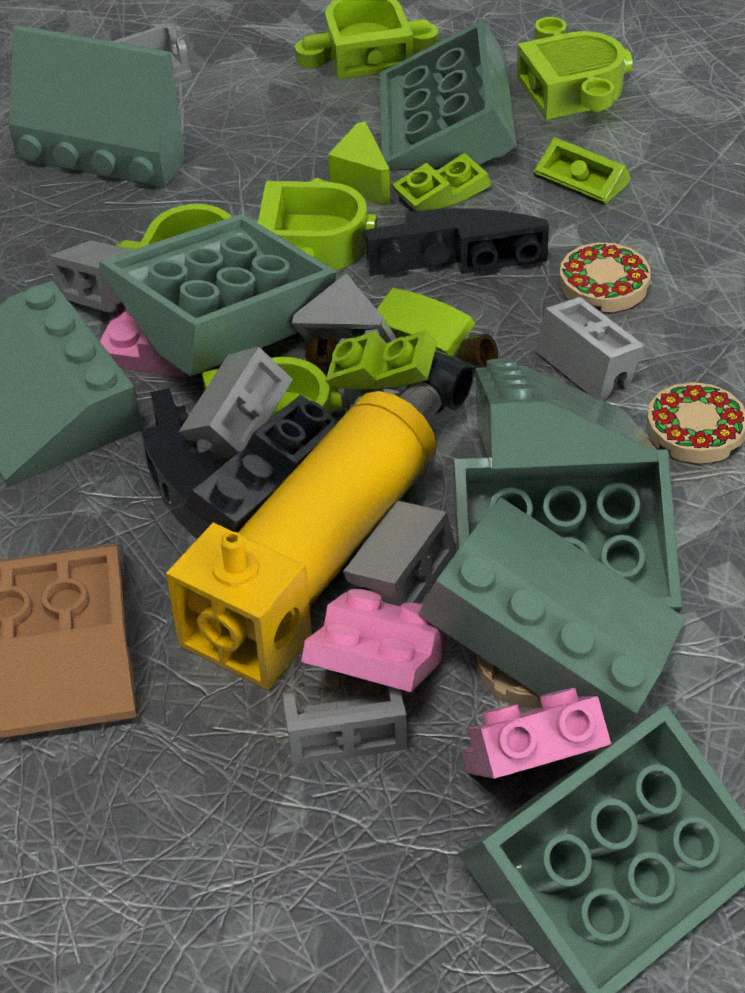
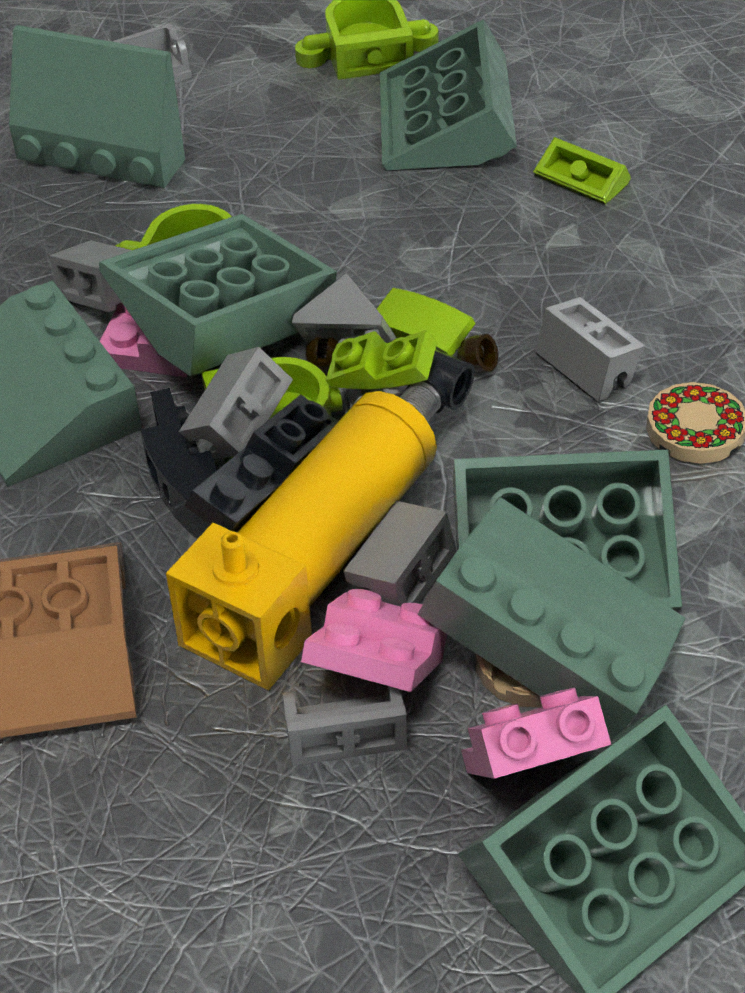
lime piece [258,178,377,270] -> none
lime slope [328,121,391,205] -> none
black slope [365,208,549,276] -> none
lime slope [392,153,491,211] -> none
sand green slope [475,358,658,469] -> none
lime piece [517,17,633,120] -> none
tile [559,242,650,313] -> none

